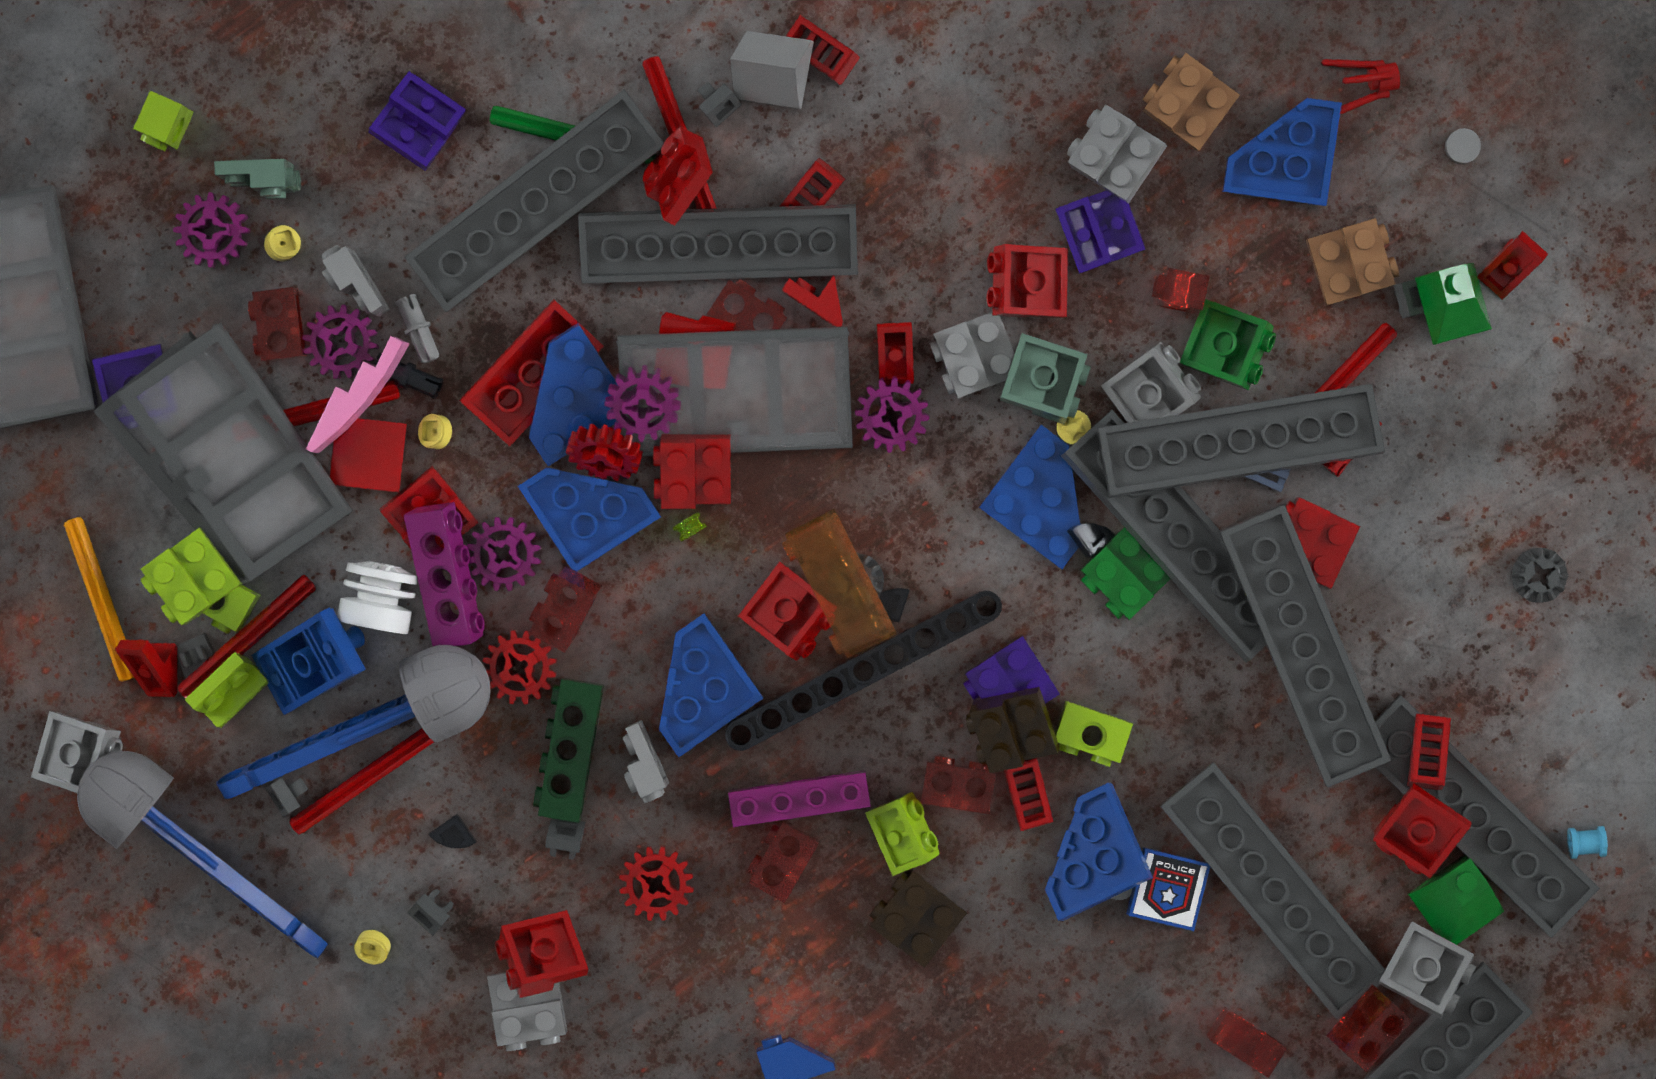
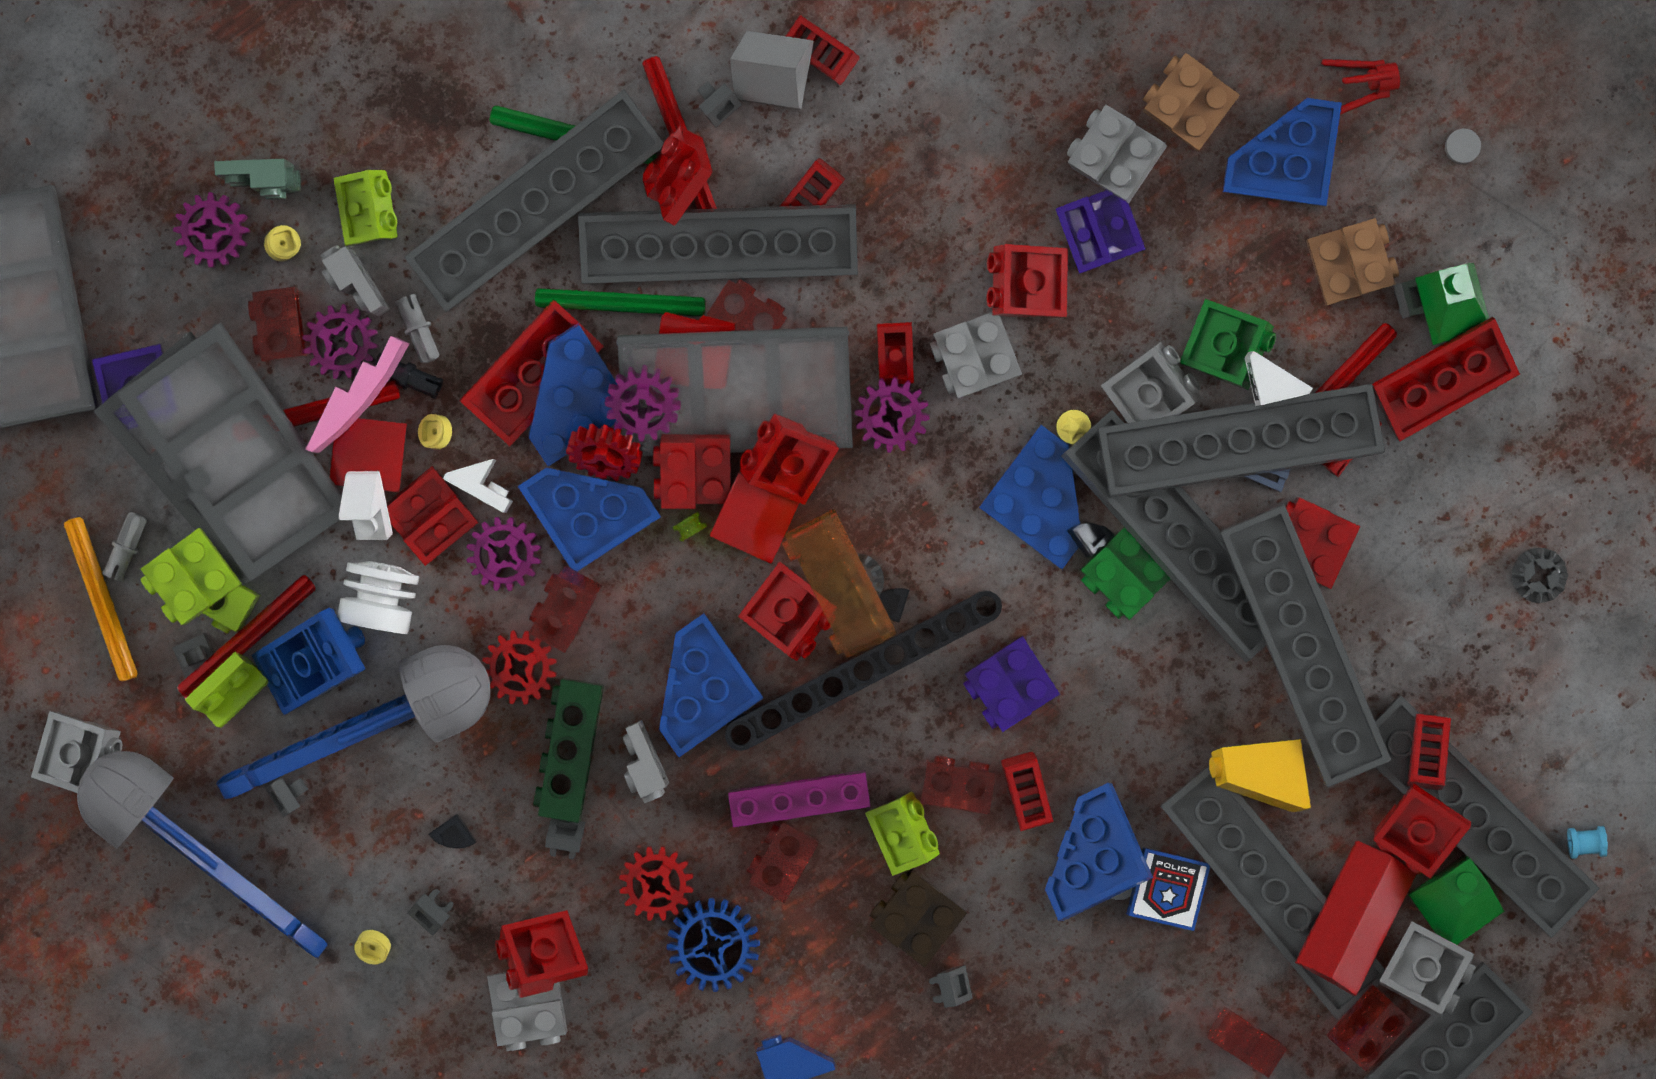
red slope [115,639,177,697] -> none
lime brick [133,91,194,152] -> none
red axle [289,728,434,835] -> none
dark purple slope [368,71,466,171] -> none
magenta brick [403,502,484,646] -> none
red slope [782,275,843,327] -> none
dark brown plate [966,687,1060,773] -> none
sand green plate [1000,333,1091,425] -> none
lime brick [1055,701,1133,767] -> none
clear red brick [1152,268,1210,314] -> none
red slope [1478,231,1548,300] -> none
none -> light grey axle [102,512,147,582]
none -> lime bracket [333,170,398,246]
none -> white slope [339,471,393,540]
none -> white slope [443,459,513,513]
none -> green axle [535,288,706,316]
none -> blue gear [667,898,760,992]
none -> red slope [709,473,799,564]
none -> red plate [740,414,839,505]
none -> dark grey tile [929,965,973,1008]
none -> yellow slope [1209,739,1311,813]
none -> white slope [1245,351,1313,406]
none -> red slope [1295,841,1417,996]
none -> red slope [1372,316,1520,442]

